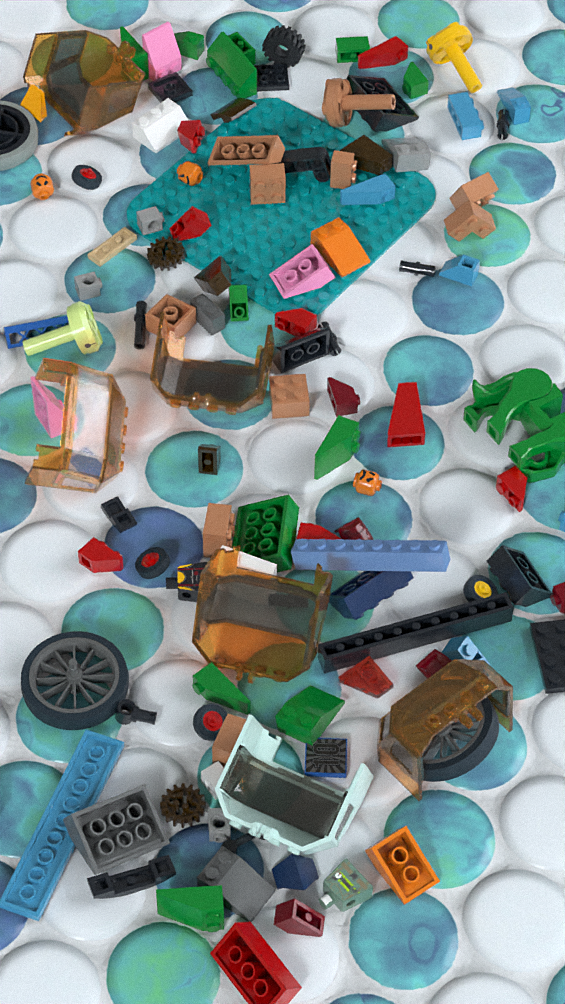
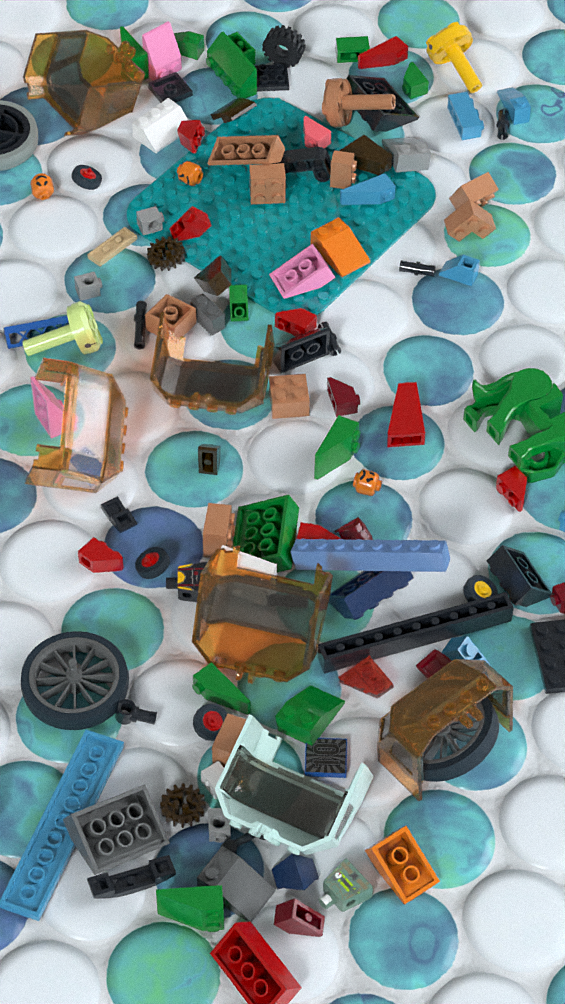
light orange slope [20,84,47,122] -> none
none -> coral slope [303,116,331,148]

